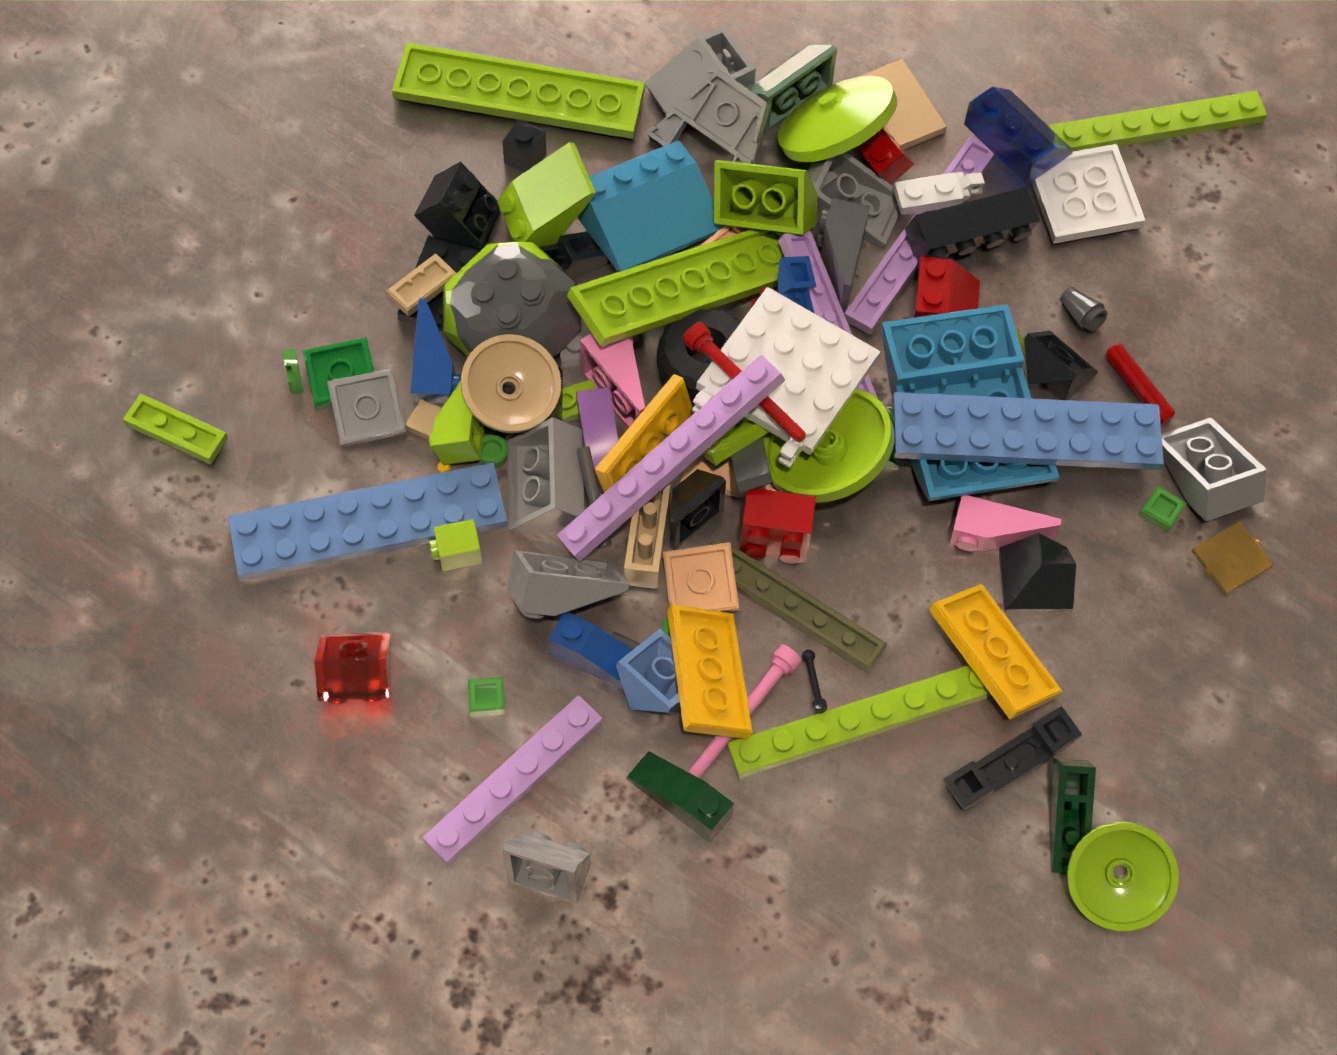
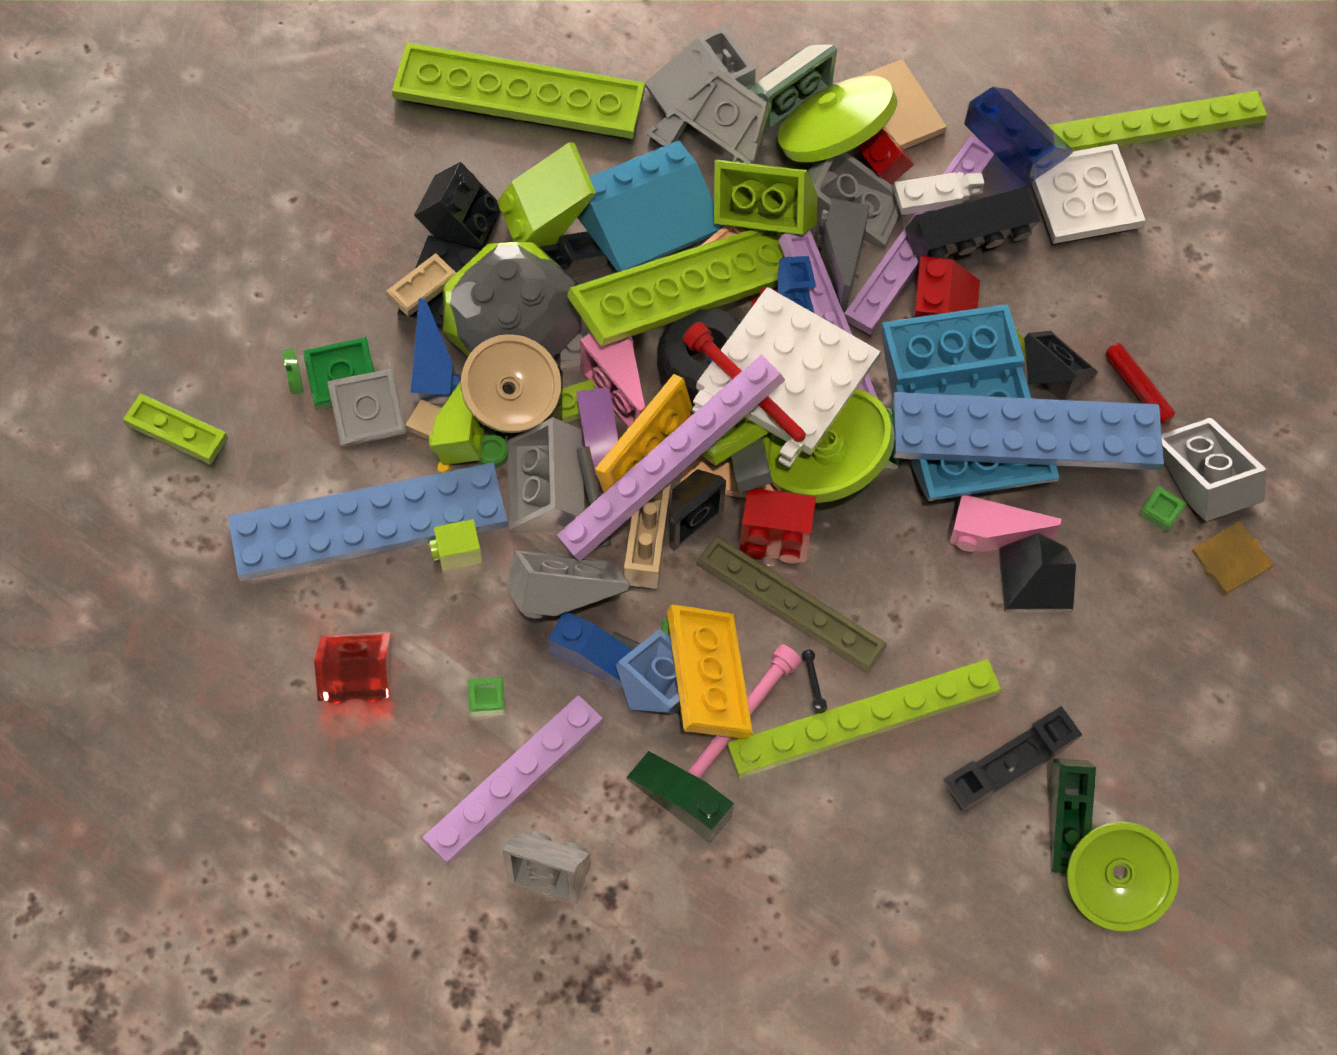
black brick [502,119,547,173] -> none
light nougat tile [663,542,740,612] -> none
yellow tile [928,583,1063,720] -> none
dark grey cone [1060,287,1108,331] -> none

